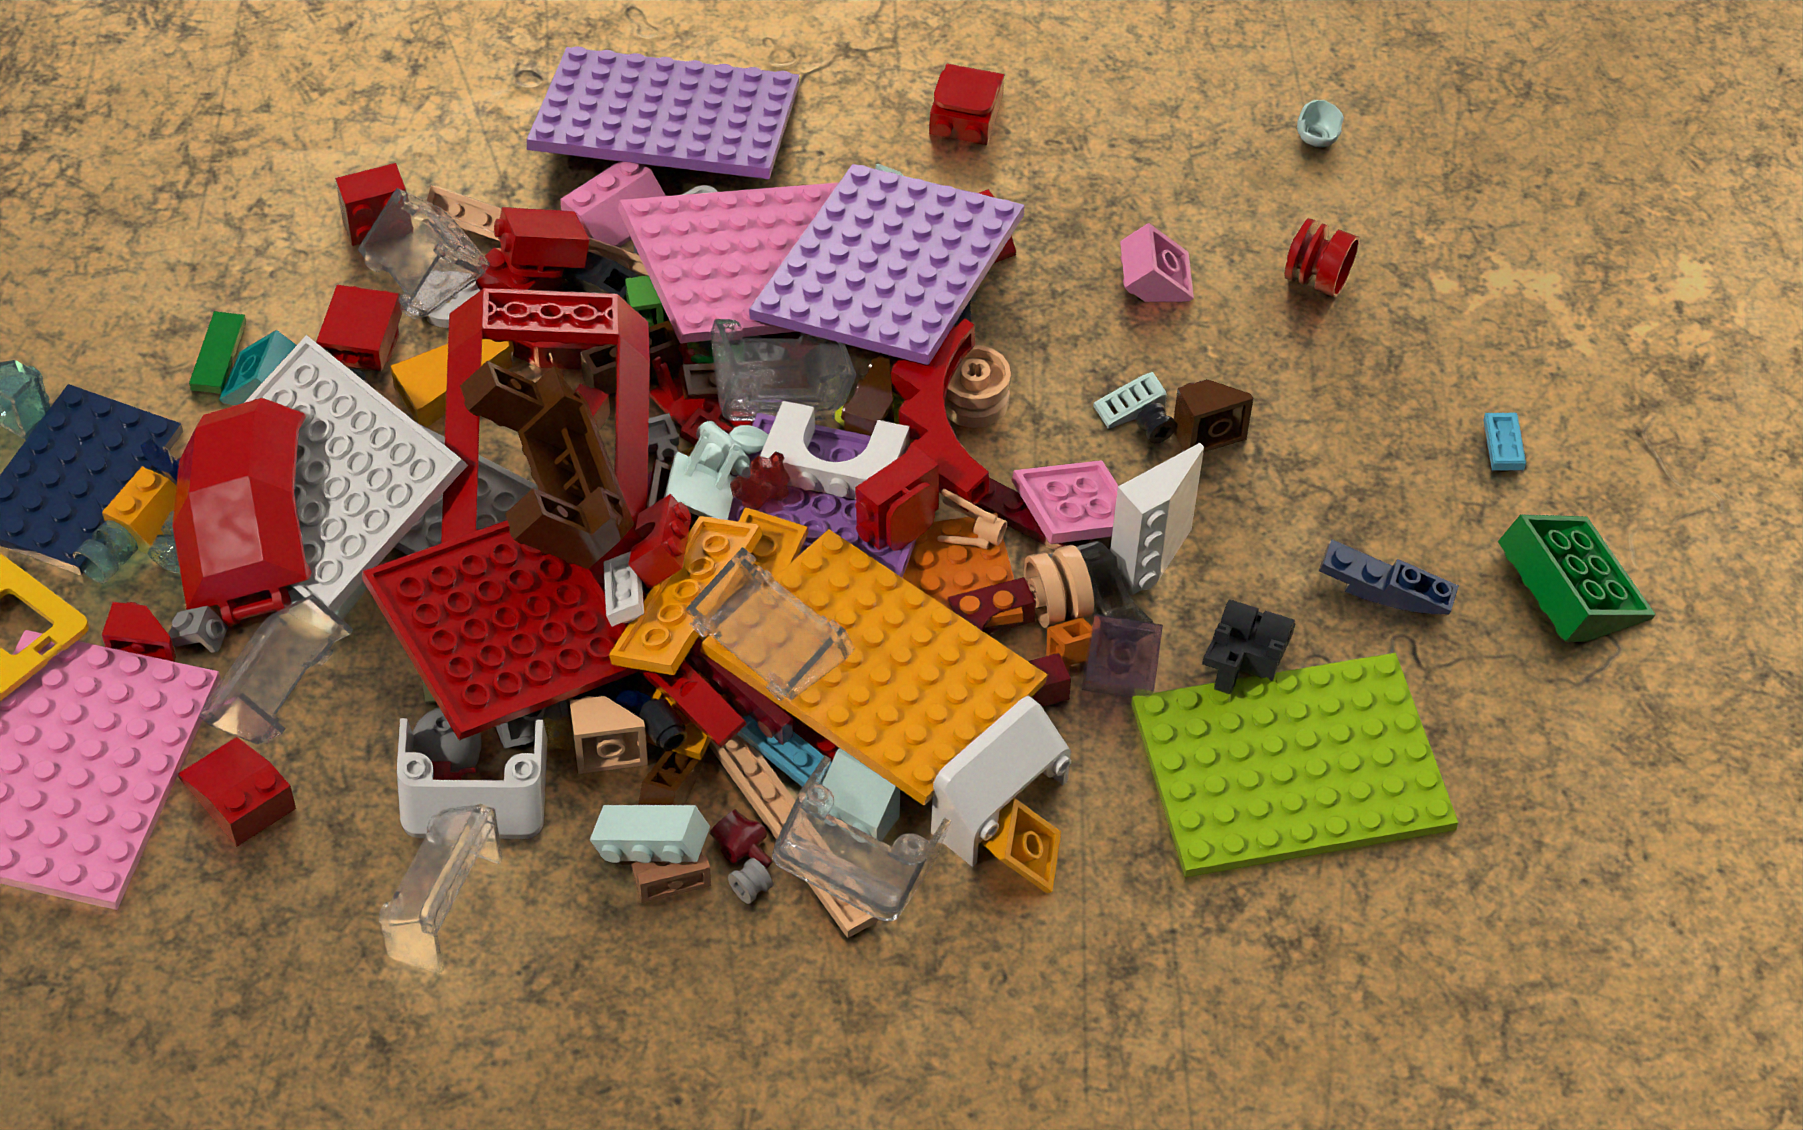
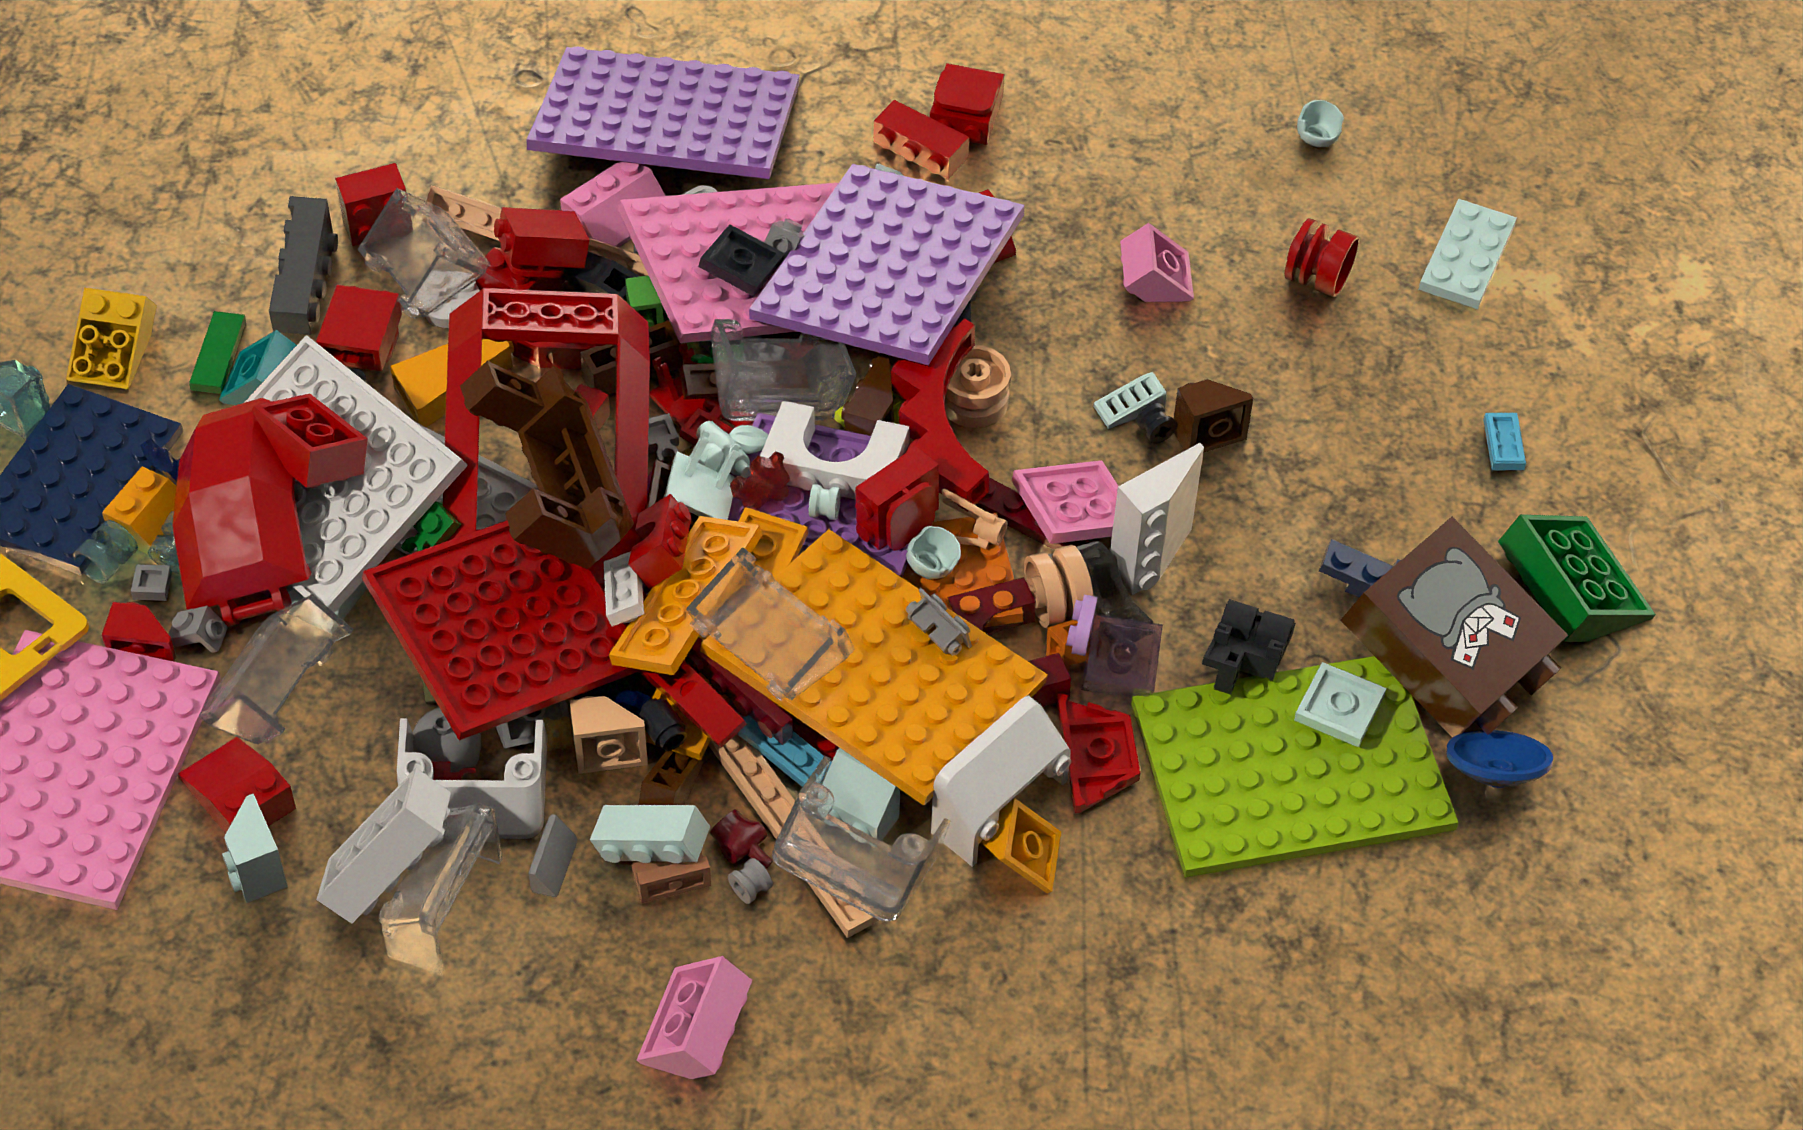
none -> yellow slope [66,287,157,390]
none -> light grey plate [131,564,172,601]
none -> light aqua slope [222,794,288,903]
none -> red slope [252,393,368,488]
none -> dark grey wedge [269,196,338,335]
none -> white brick [316,768,451,924]
none -> green plate [401,501,461,553]
none -> light grey slope [529,814,577,897]
none -> bright pink slope [636,956,752,1079]
none -> black plate [698,224,785,296]
none -> light grey bracket [764,219,805,262]
none -> light aqua wheel [809,484,841,520]
none -> red brick [873,100,969,180]
none -> light aqua hair [906,526,961,580]
none -> light grey hinge [906,588,972,656]
none -> red wing [1056,693,1141,813]
none -> lavender plate [1066,594,1098,656]
none -> light aqua plate [1294,662,1386,747]
none -> reddish brown brick [1340,516,1568,738]
none -> light aqua plate [1418,199,1517,309]
none -> blue dish [1446,730,1553,788]

